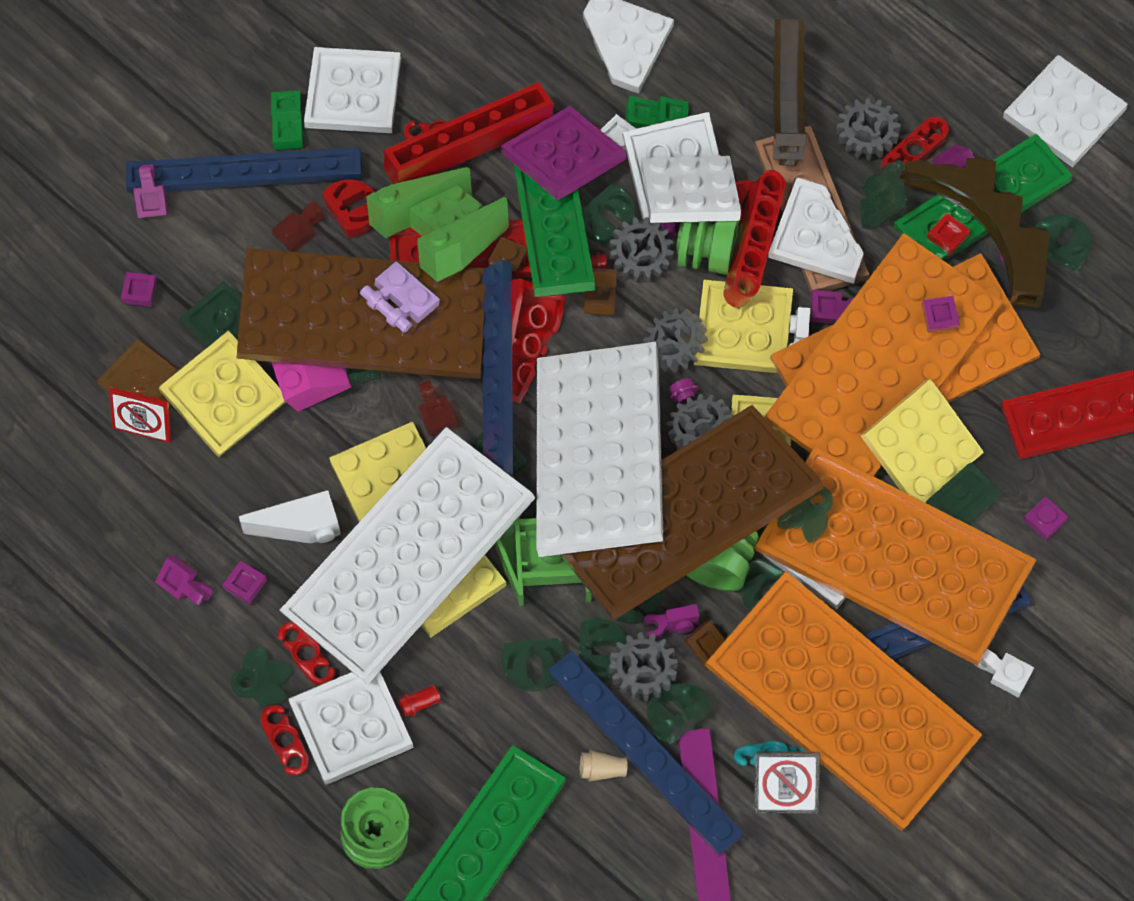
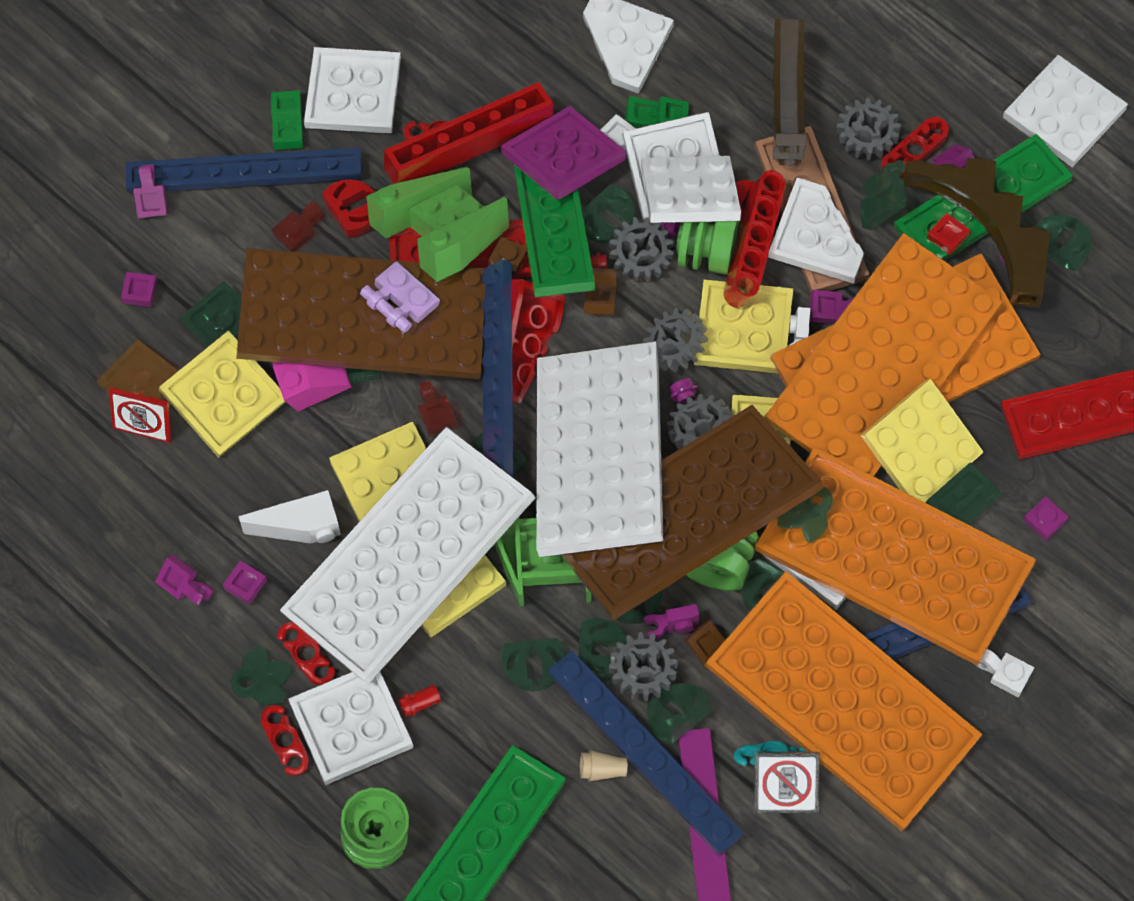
magenta plate [922,296,959,333] -> none

